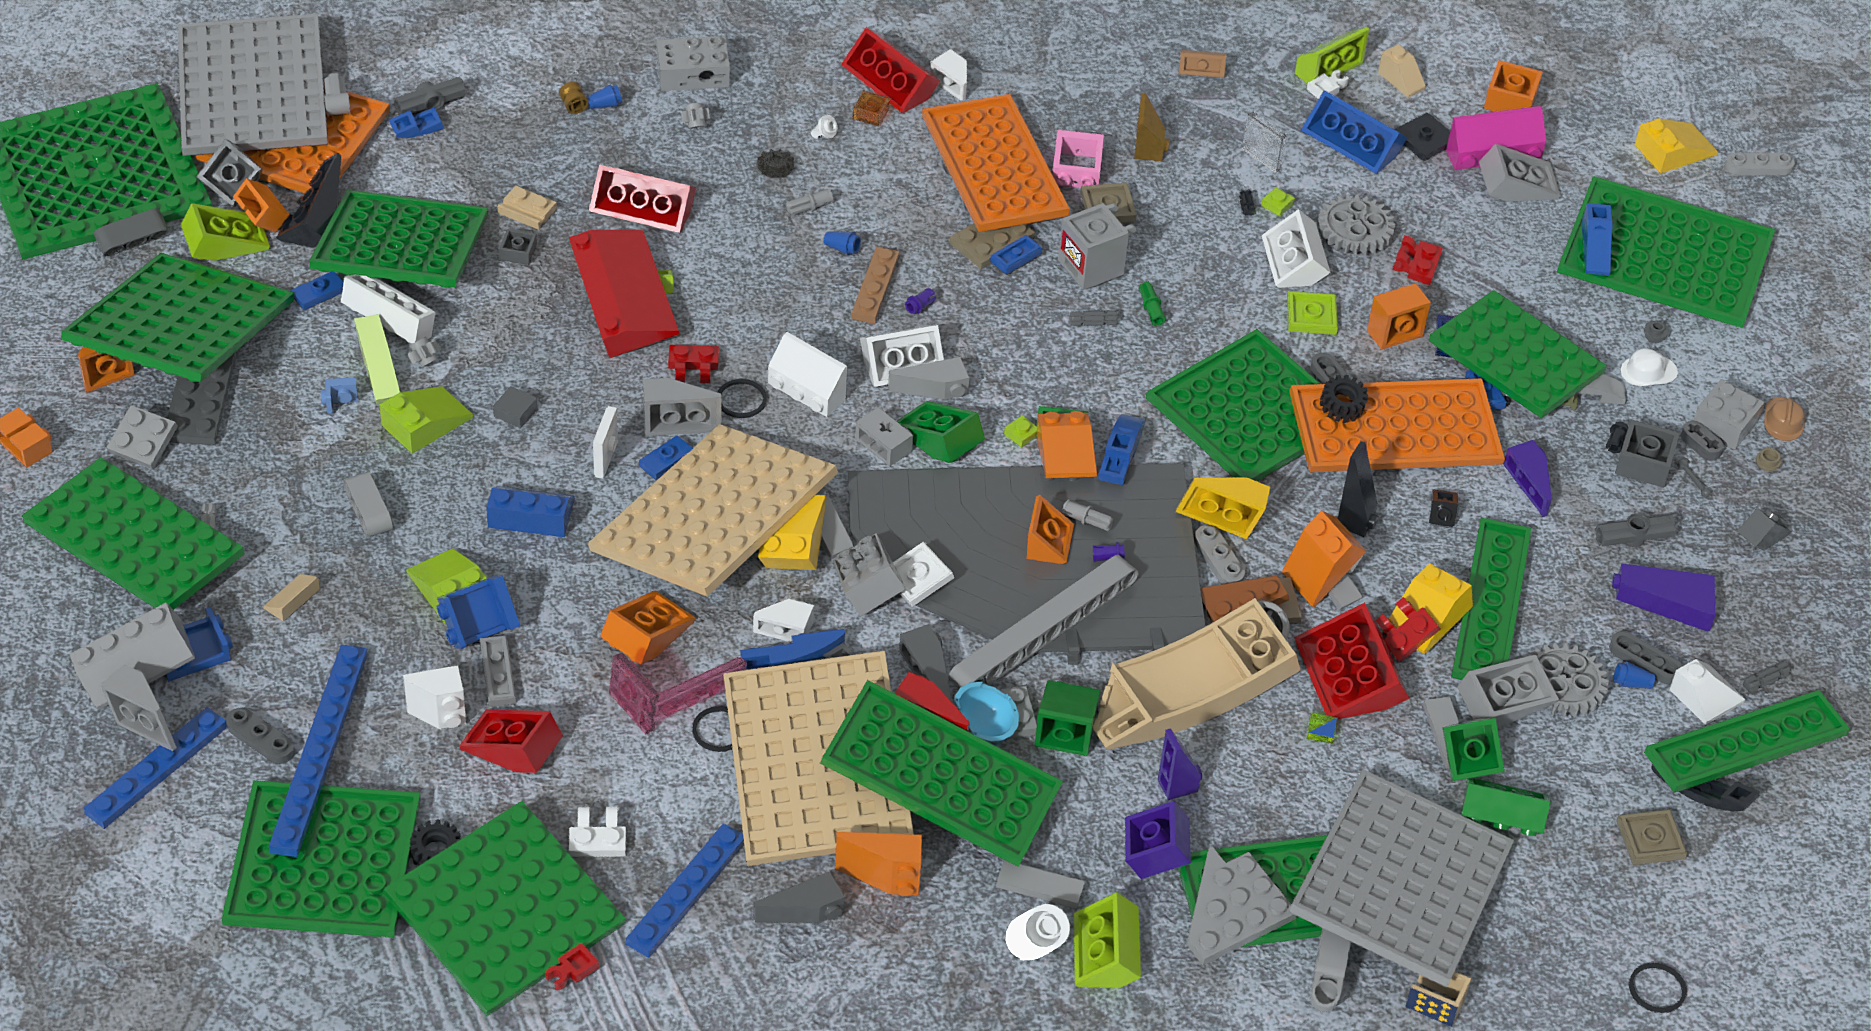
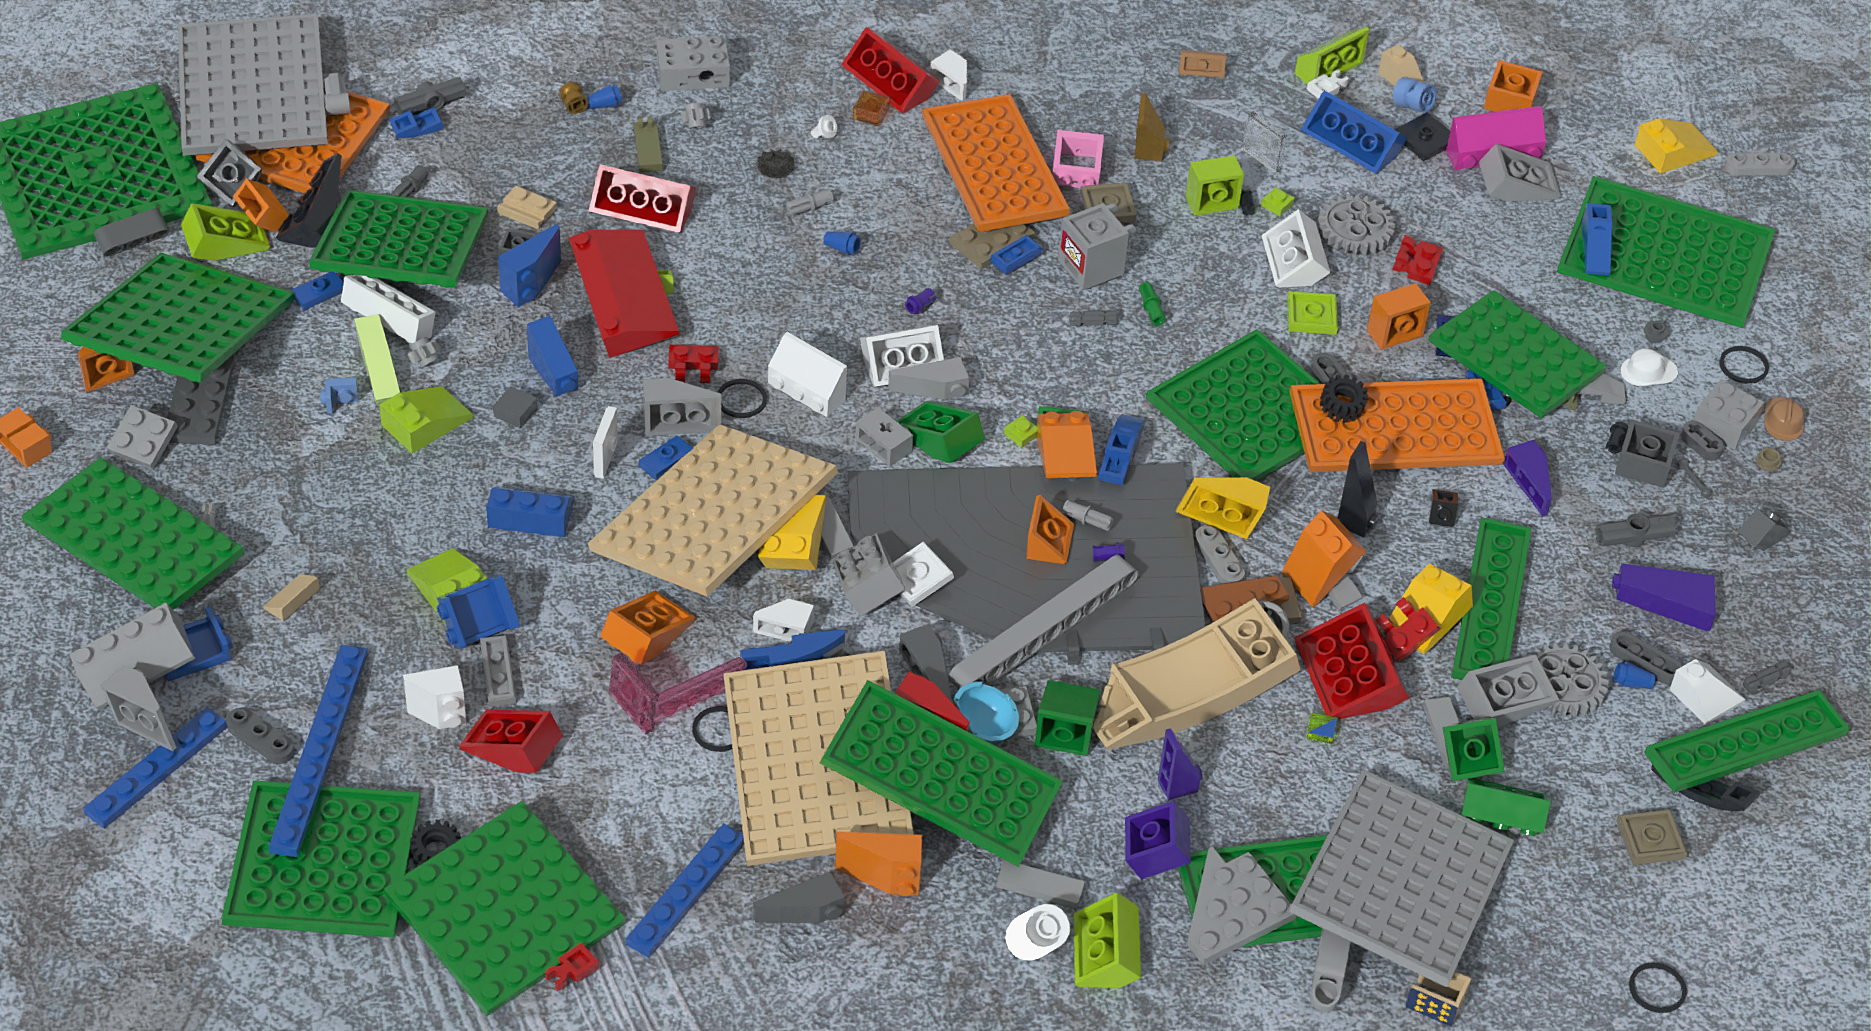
light grey beam [343,471,393,537] -> none
white plate [569,807,626,857] -> none
medium nougat plate [851,246,900,324] -> none
none -> dark grey axle [391,165,429,197]
none -> blue slope [498,224,561,307]
none -> blue slope [527,316,578,397]
none -> olive hinge [633,116,663,172]
none -> lime brick [1185,155,1244,216]
none -> medium blue wheel [1393,77,1437,113]
none -> black piece [1719,346,1769,384]

